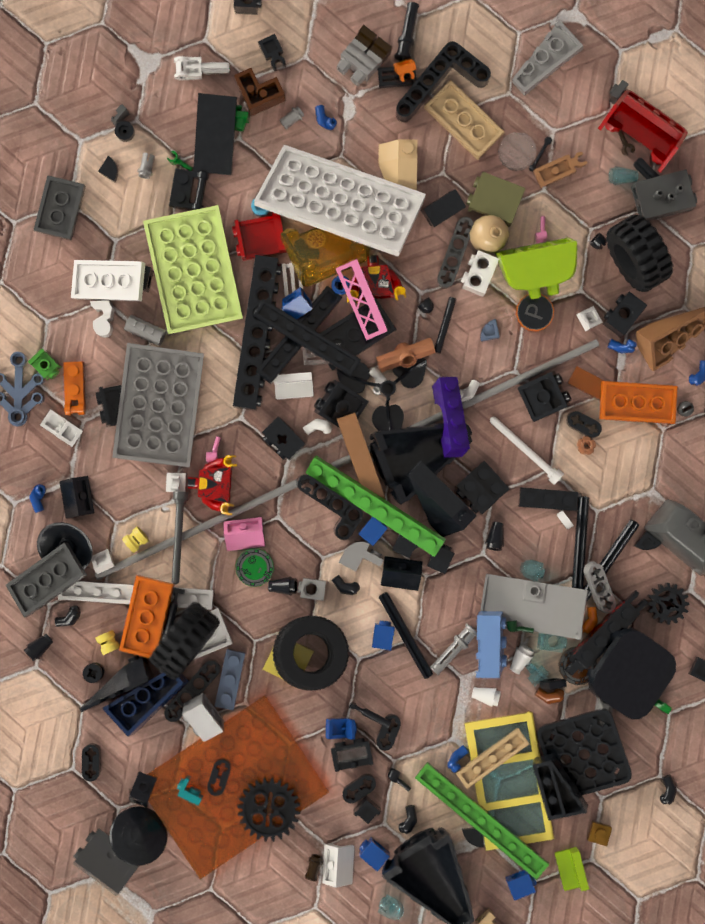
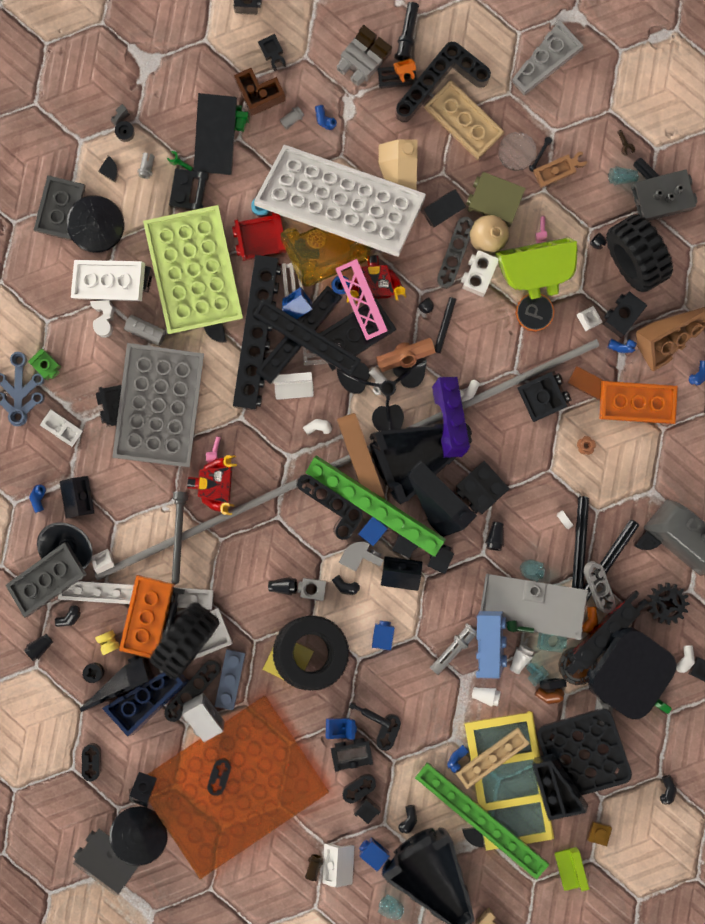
orange plate [63,361,86,416] -> none
light yellow wheel [122,526,149,553] -> none
white tile [166,473,187,492] -> none
white connector [174,56,230,81] -> none
teal bracket [177,775,204,806] -> none
bright pink panel [224,517,265,551] -> none
tile [236,548,274,587] -> none
black gear [237,776,301,842] -> none
black brick [262,416,306,460] -> none
black plate [314,379,369,428] -> none
black axle [379,592,433,679] -> none
black hand [388,768,411,791] -> none
sand blue tile [480,319,500,342] -> none
white piece [490,417,564,485] -> none
blue brick [505,870,537,901] -> none
black plate [519,487,578,511] -> none
black beam [566,411,602,438] -> none
red windscreen [598,90,688,173] -> none
dark grey plate [609,80,629,105] -> none
dark grey hinge [677,401,694,417] -> none
none -> black hat [67,196,124,253]
none -> black tile [204,323,227,343]
none -> white arm [676,645,695,673]

